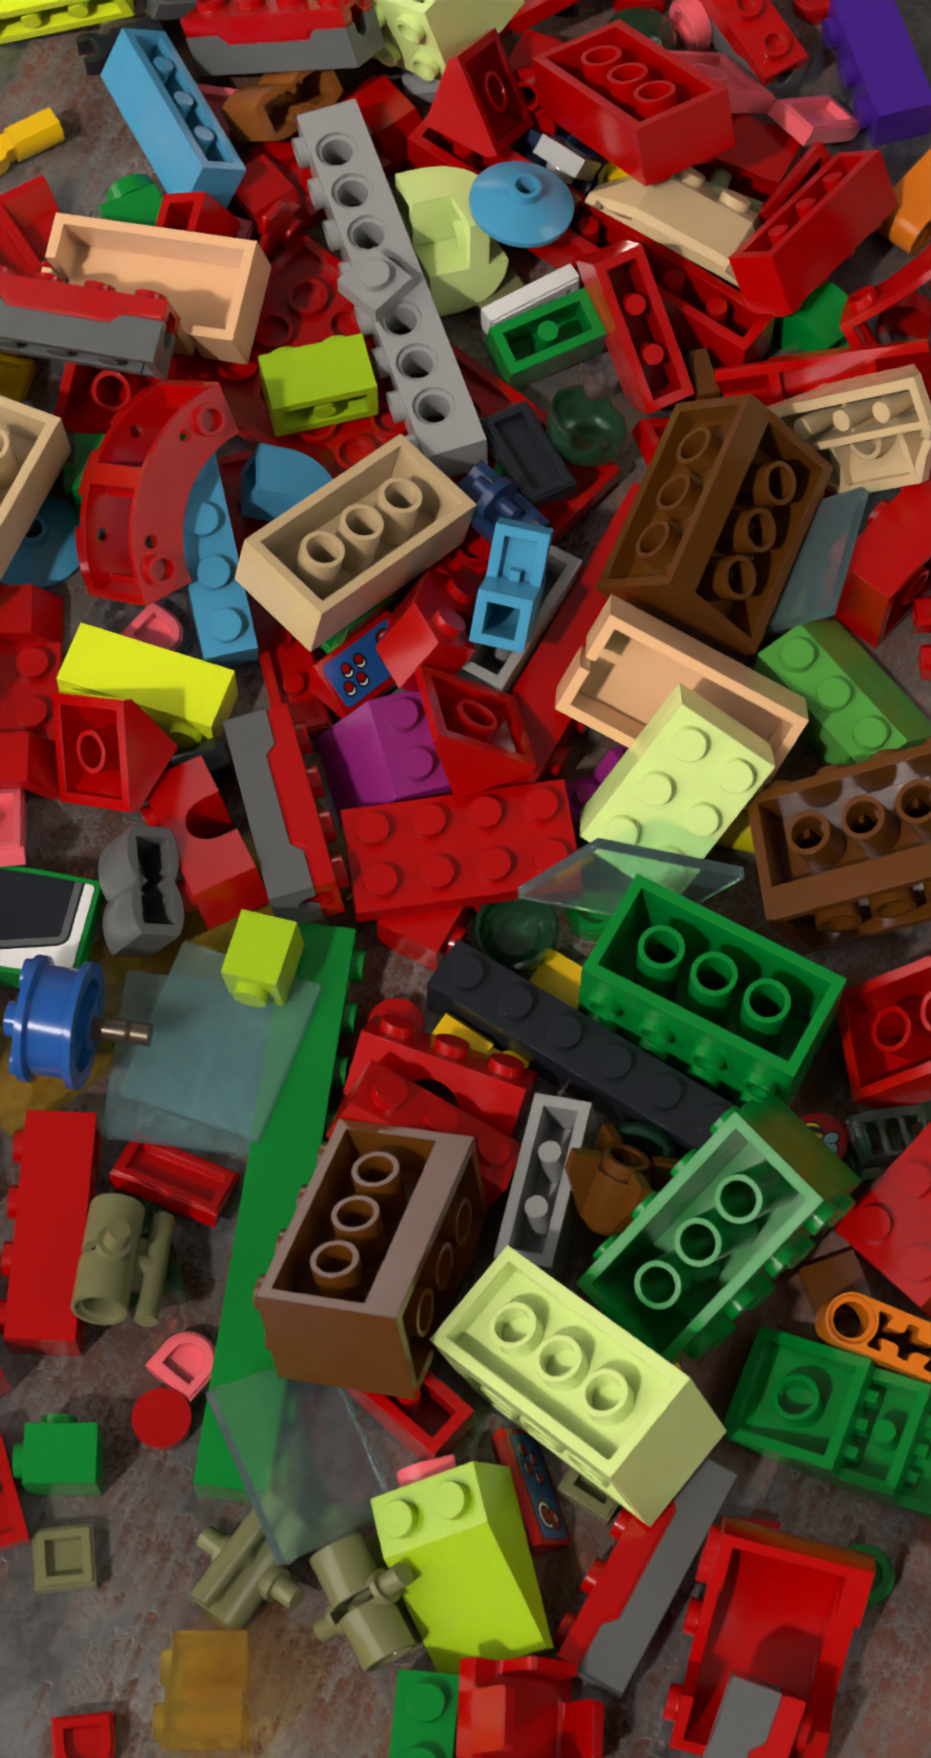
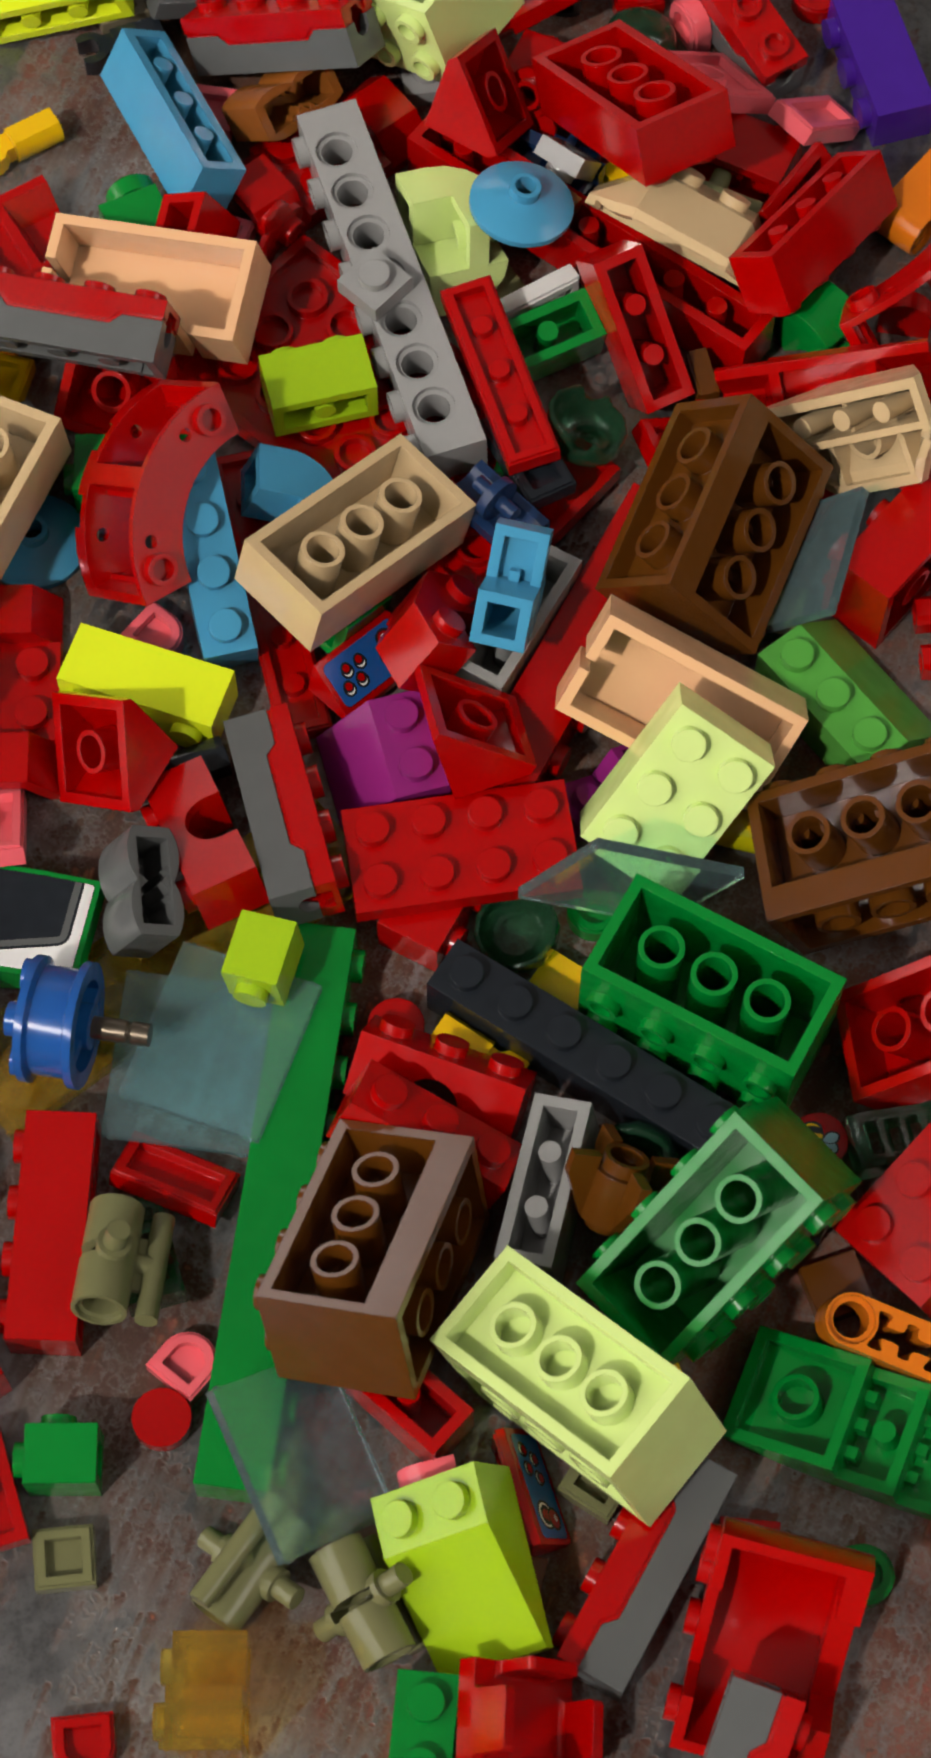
none -> red tile [440,275,561,476]

